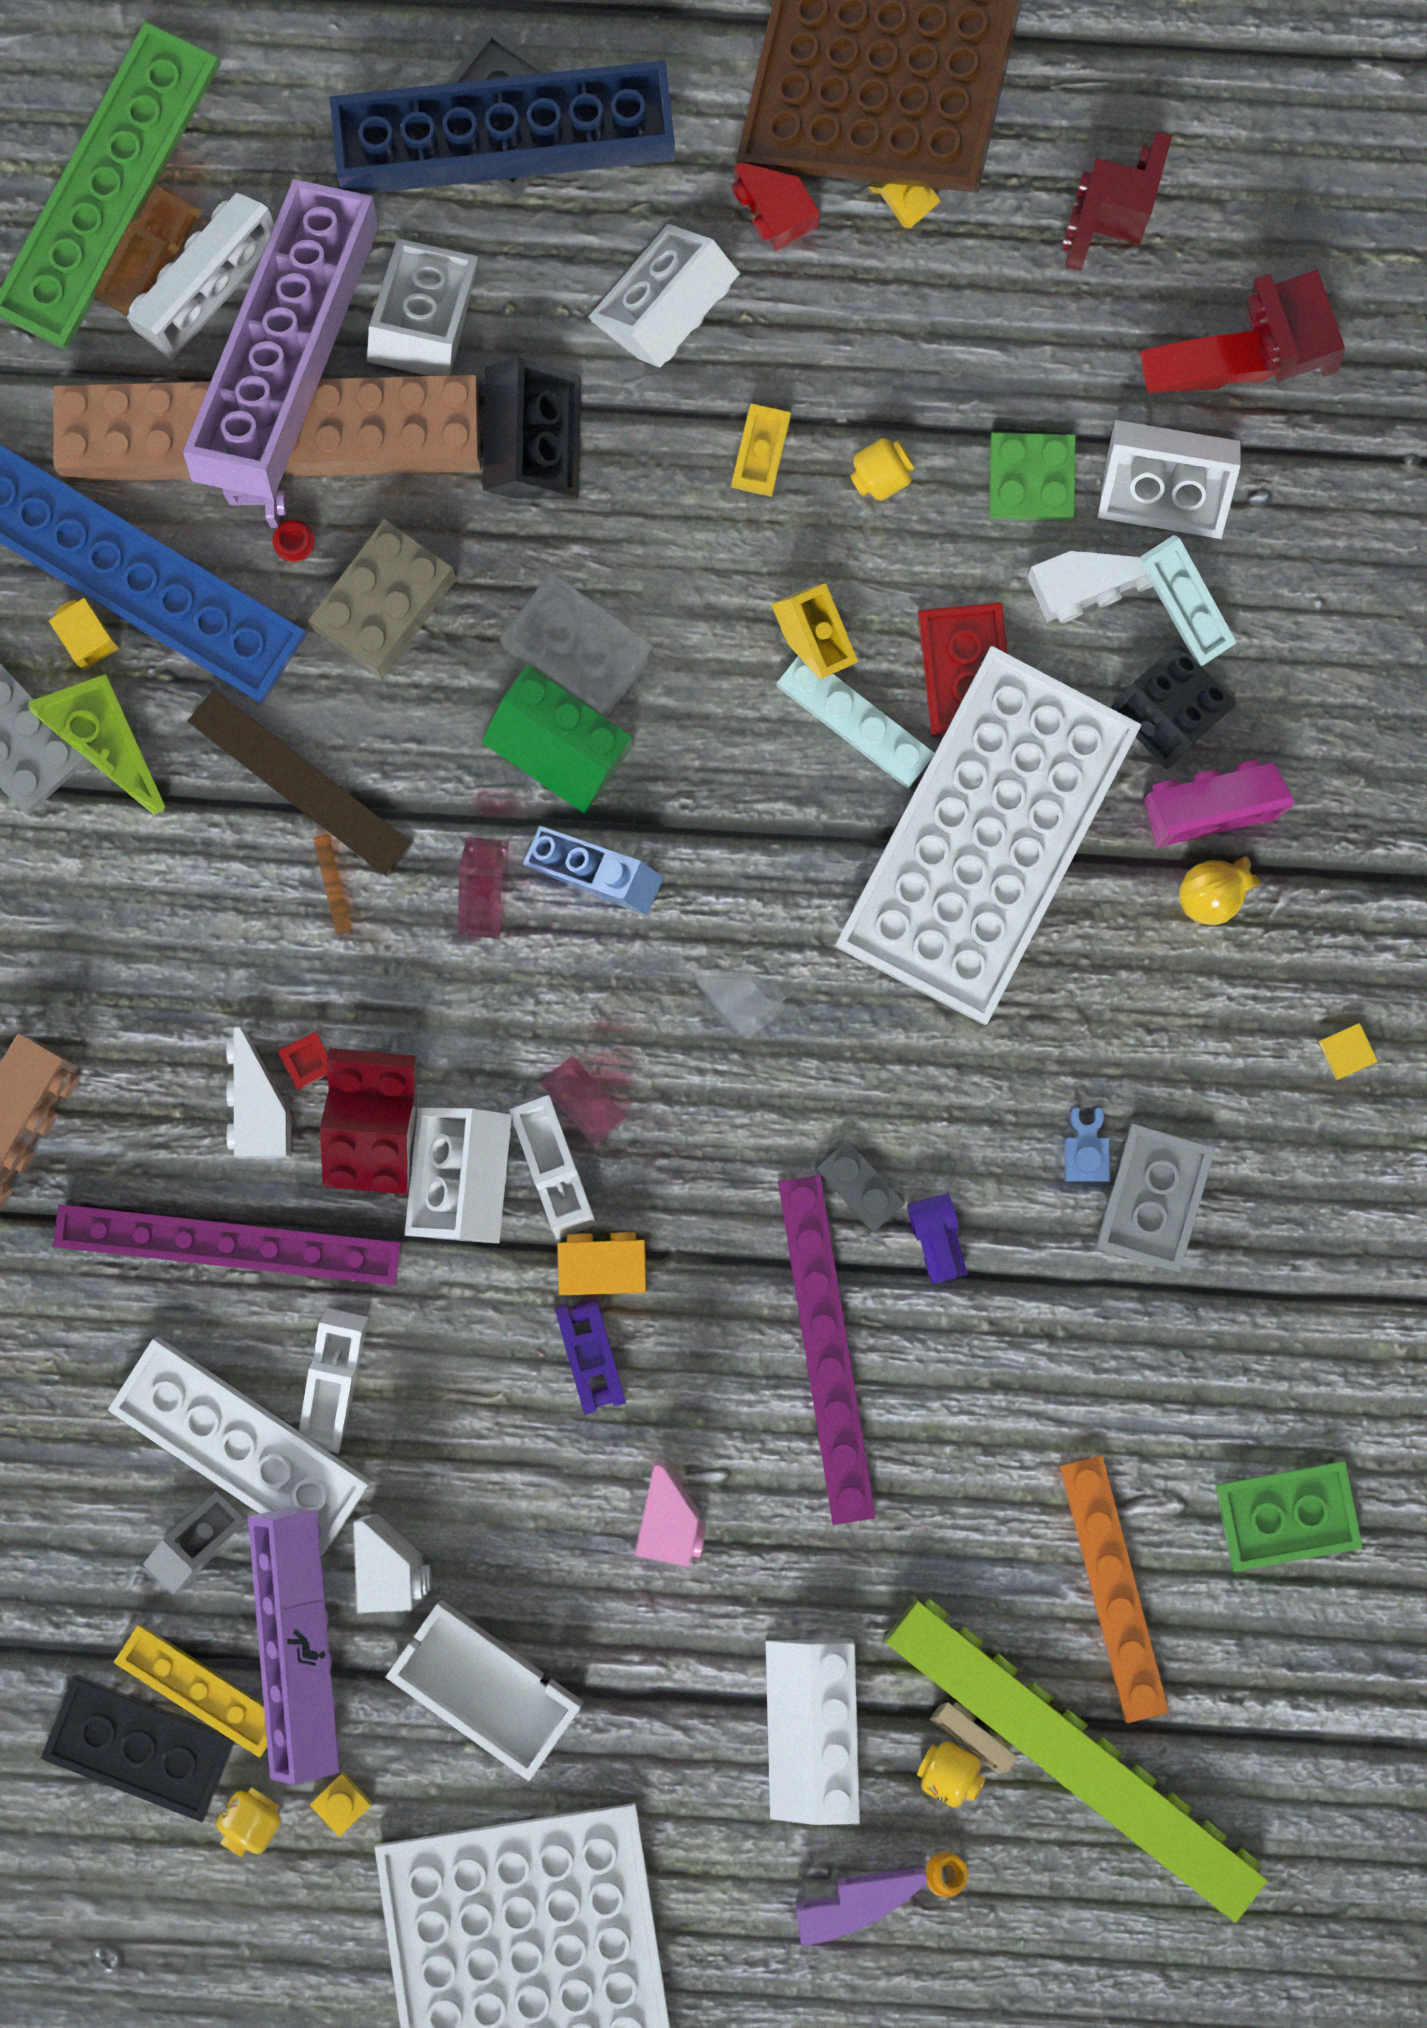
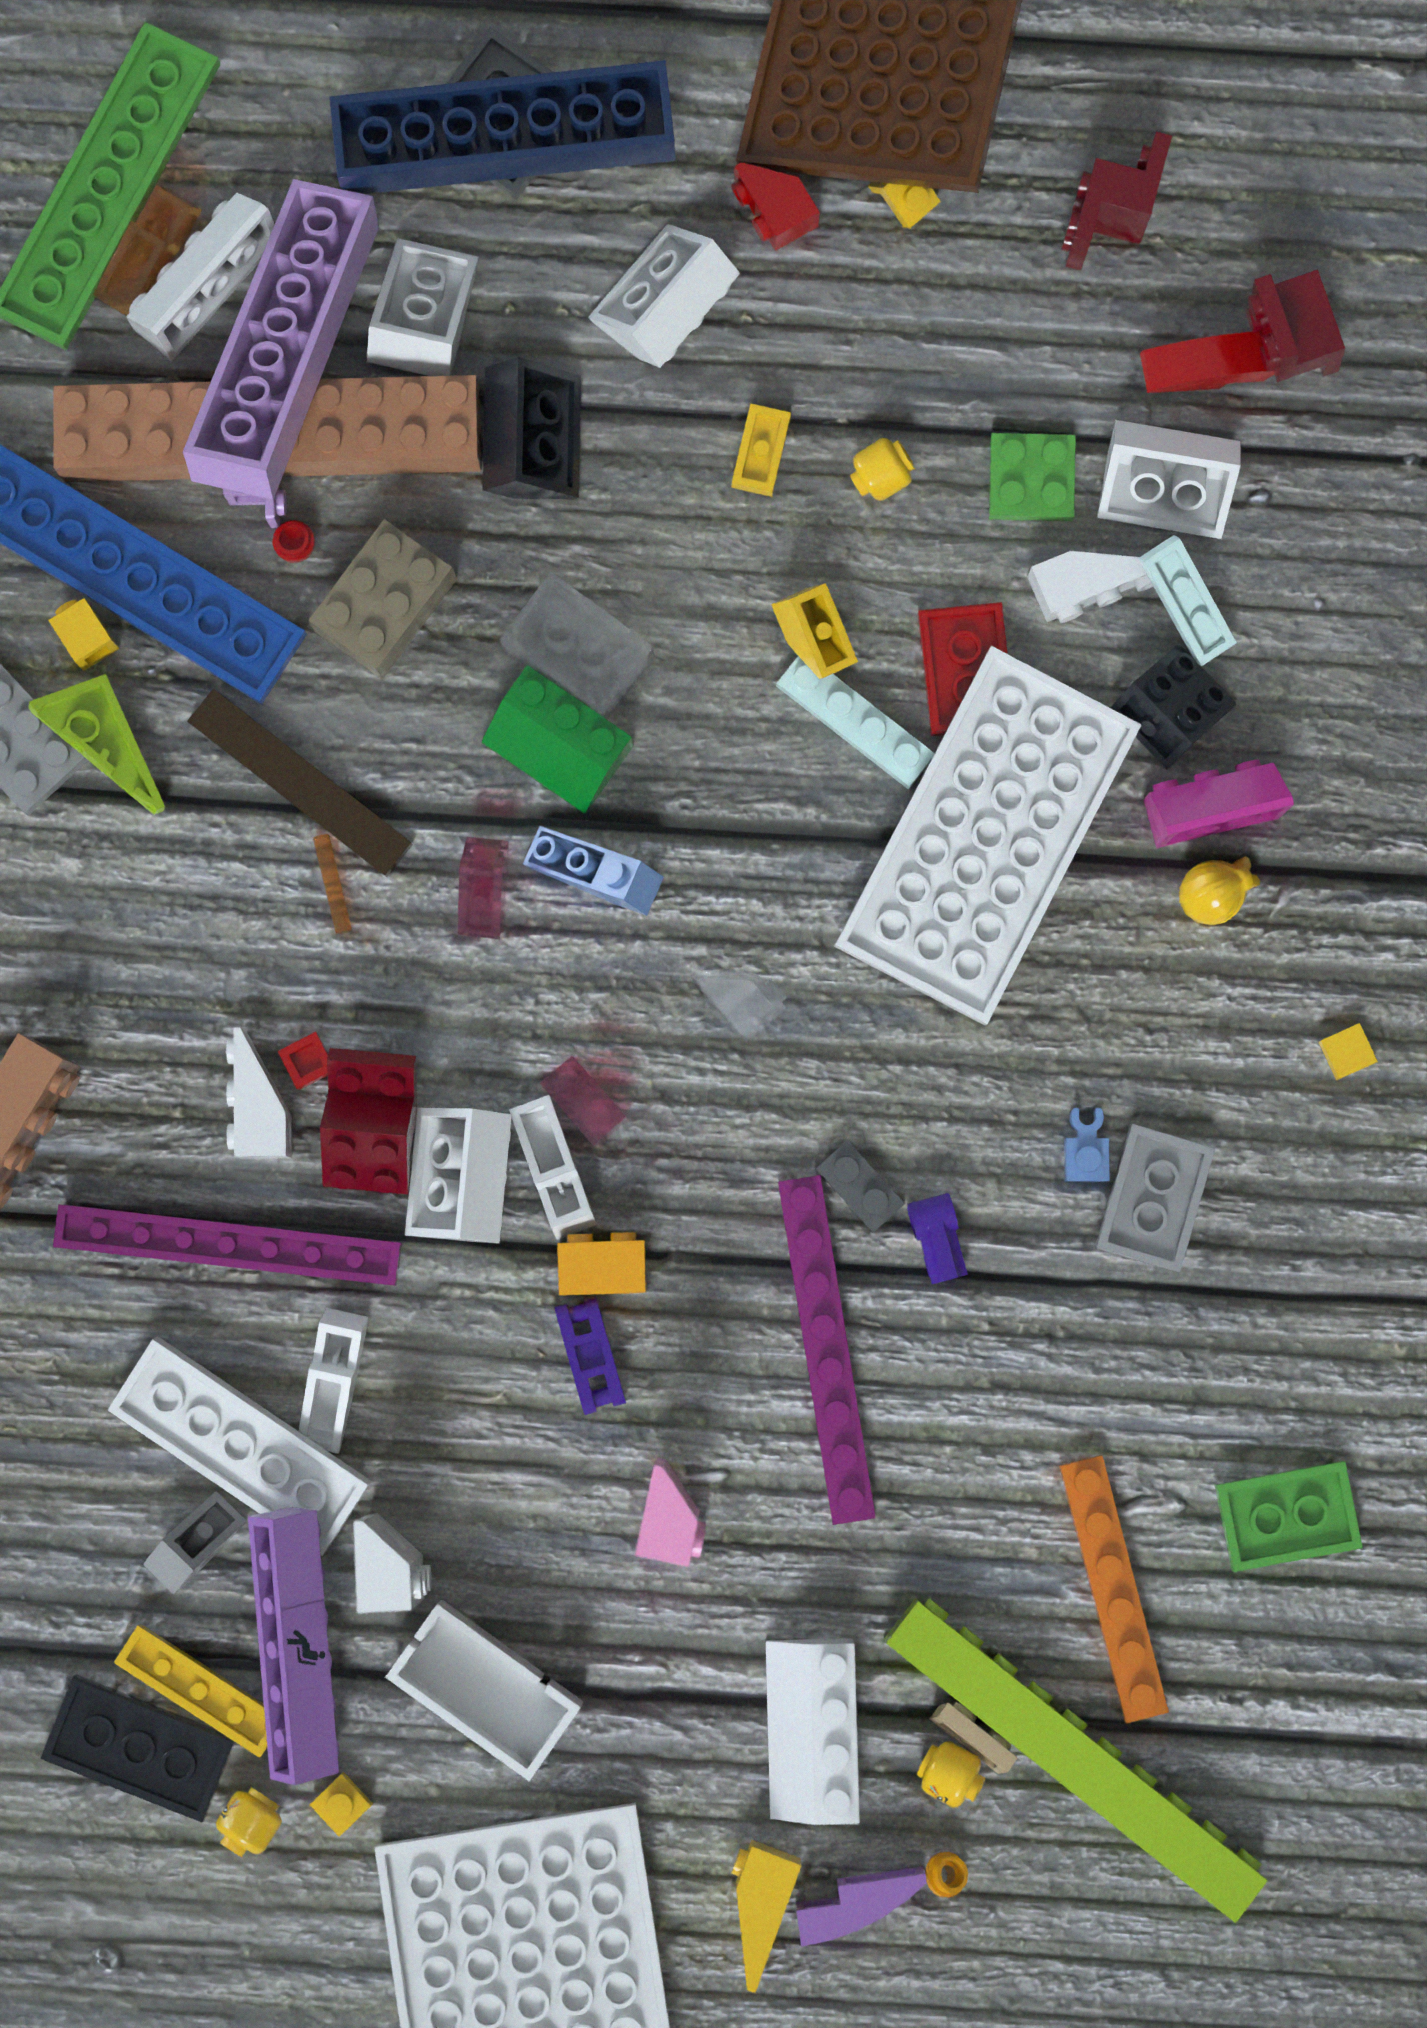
none -> yellow slope [731,1839,802,1993]

